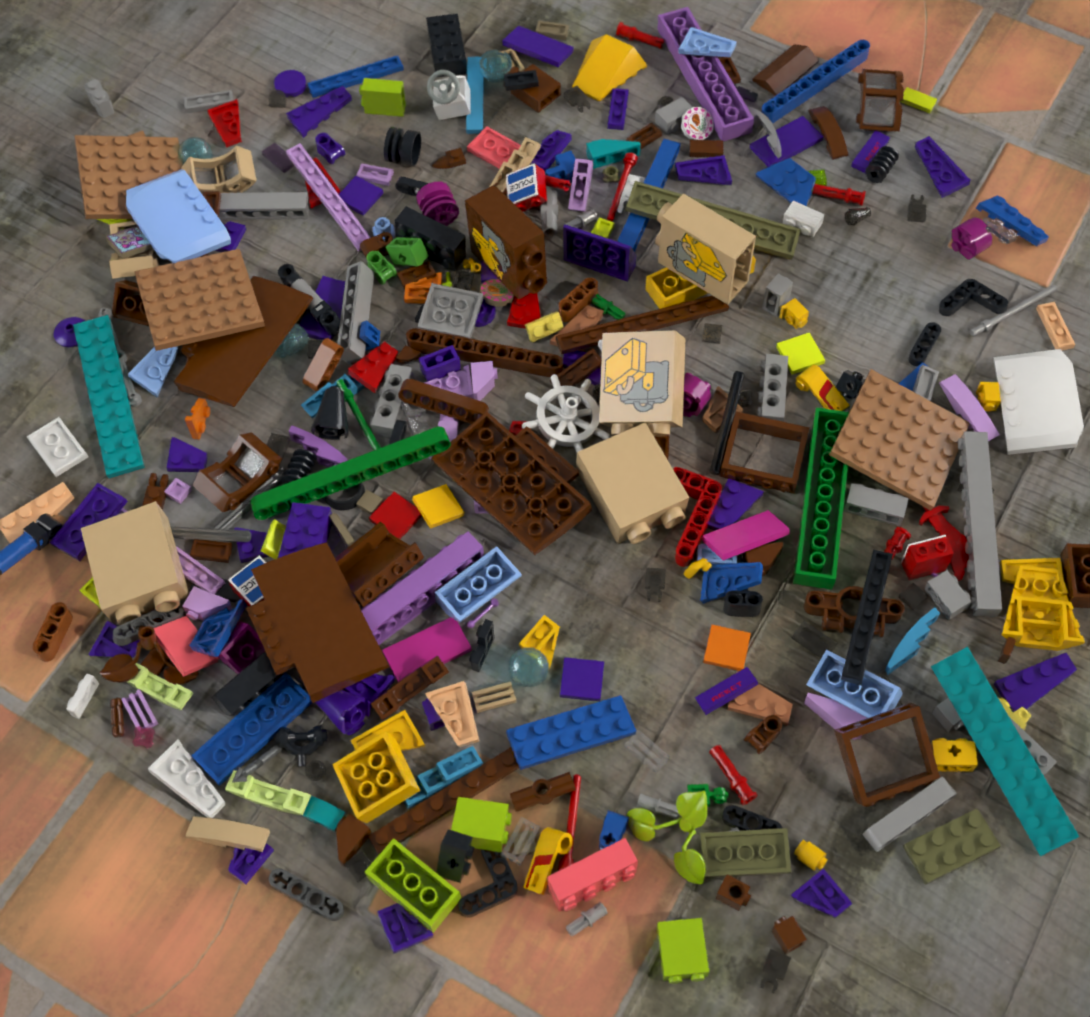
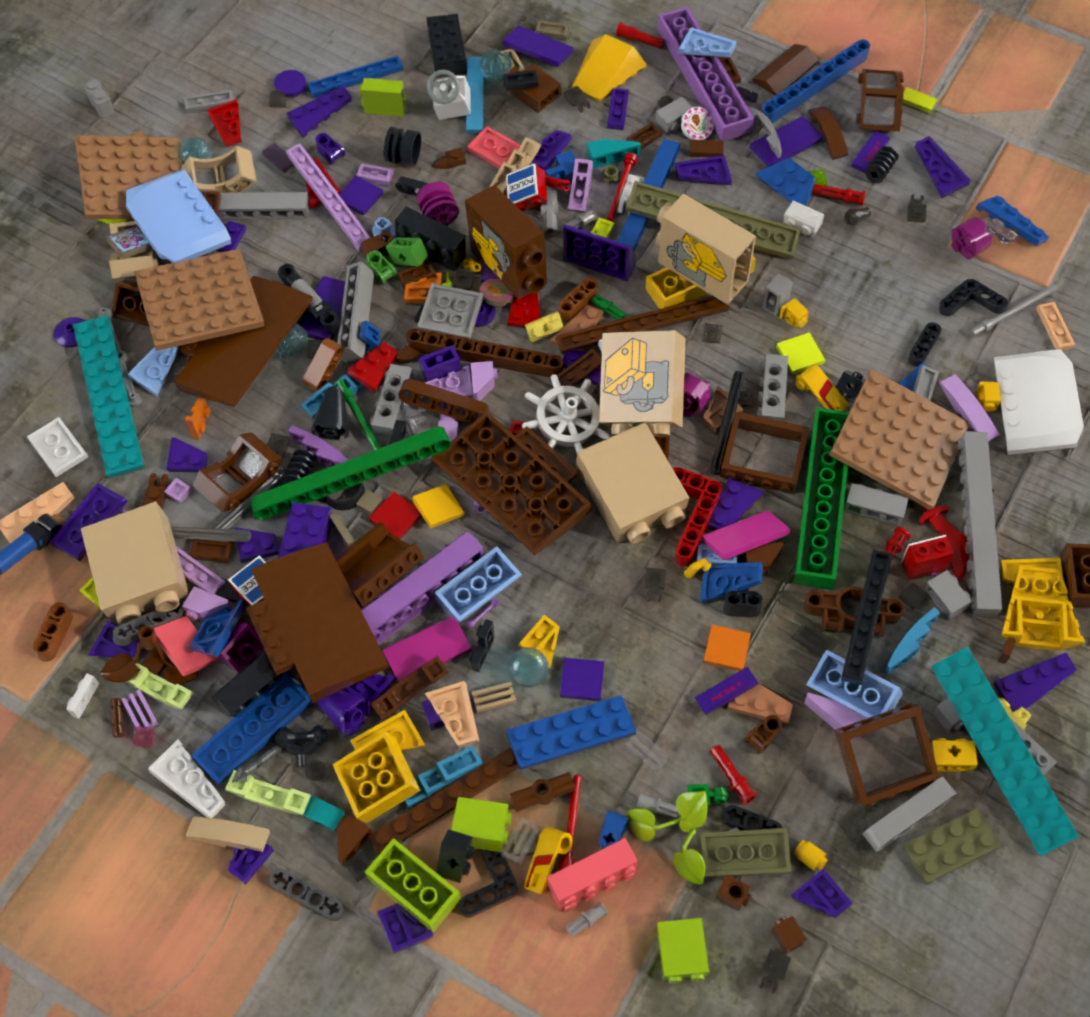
neon yellow tile [261,519,286,559] -> none

